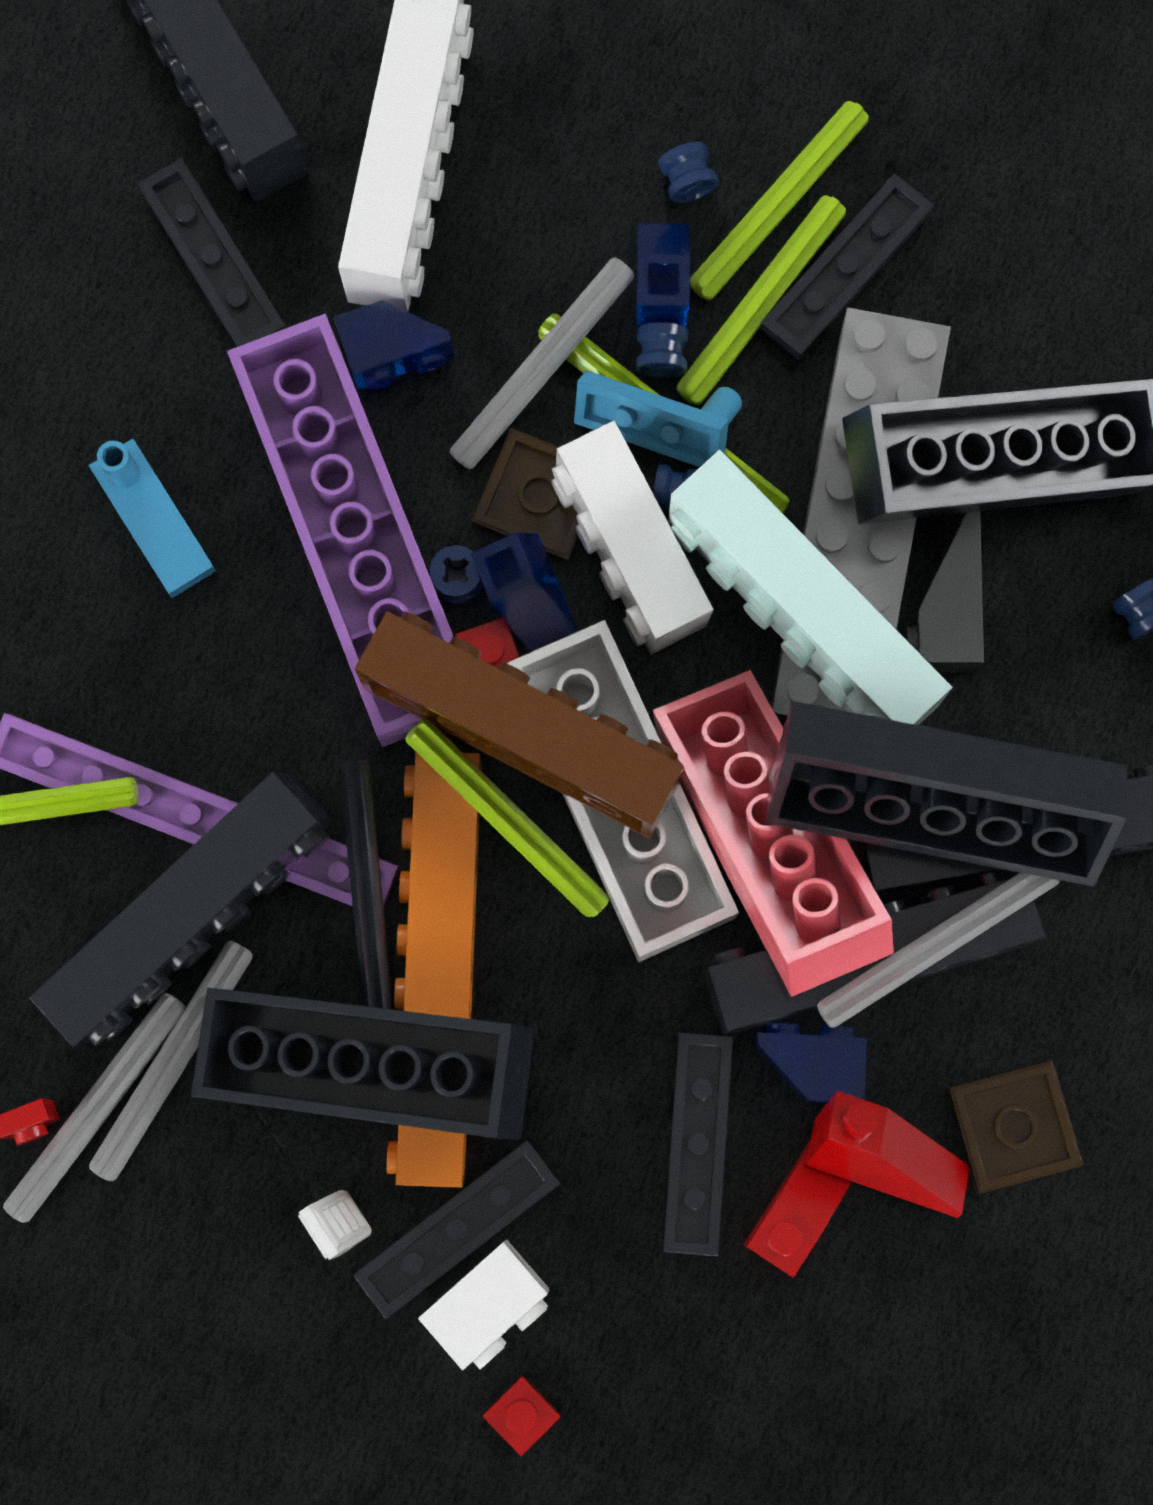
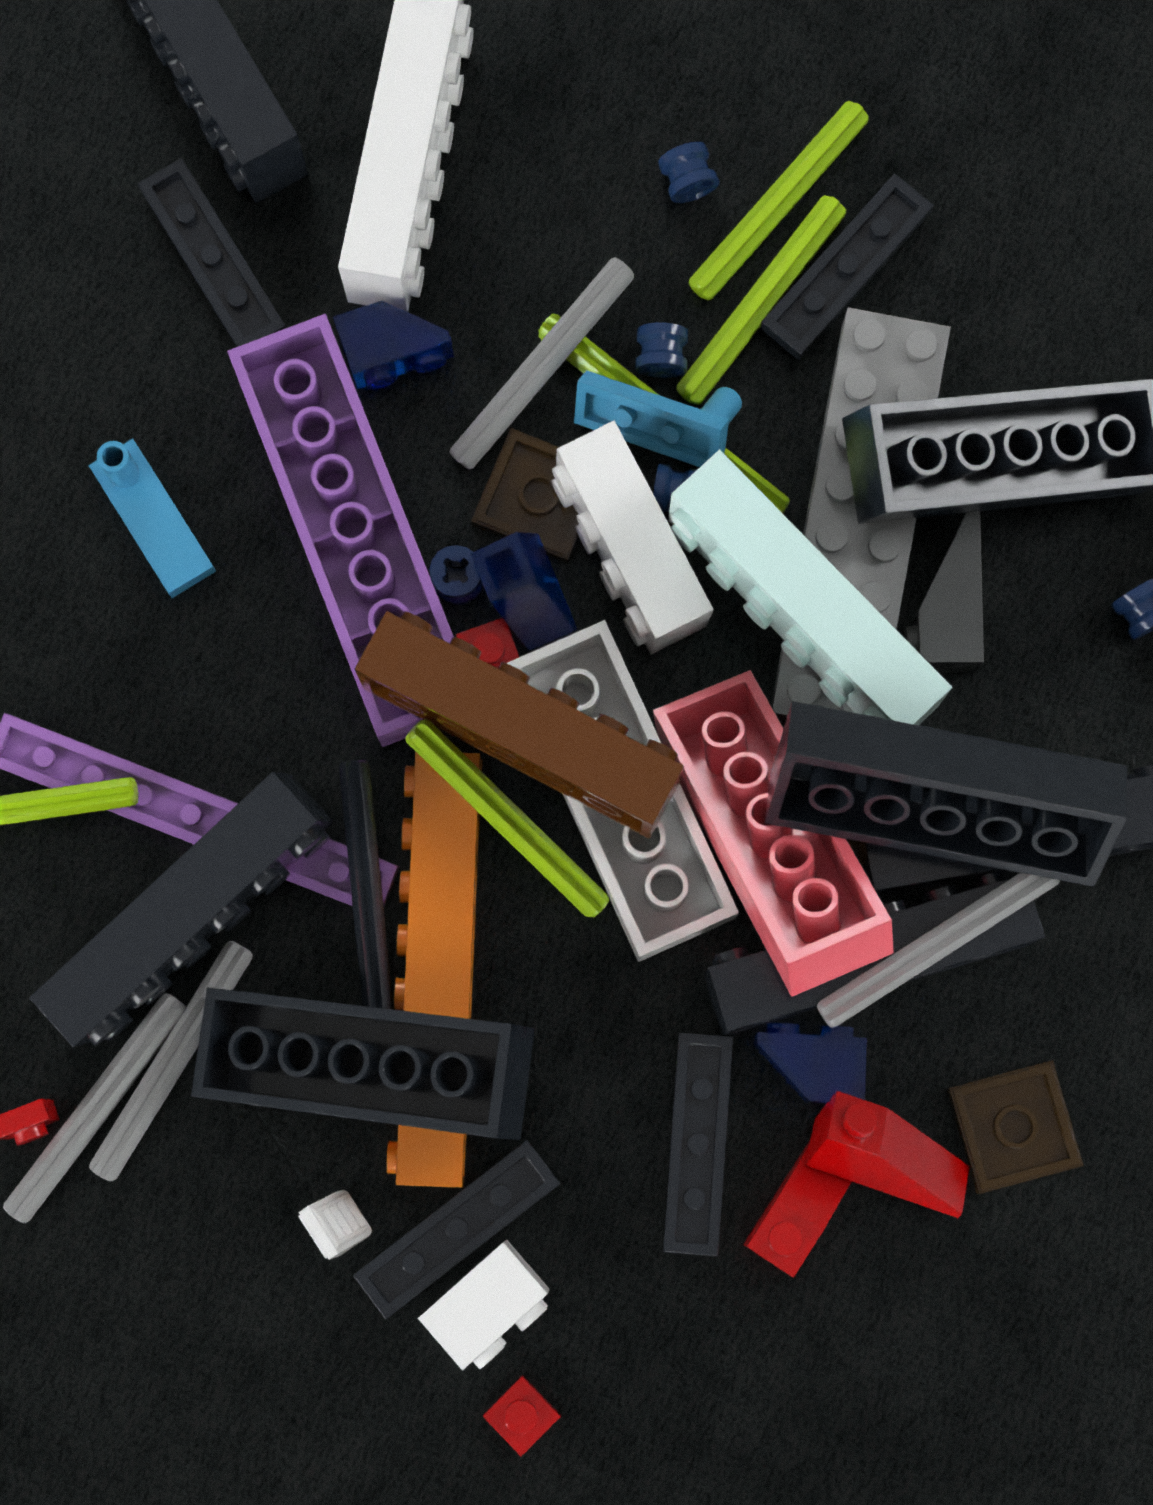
clear blue slope [636,223,690,326] -> none

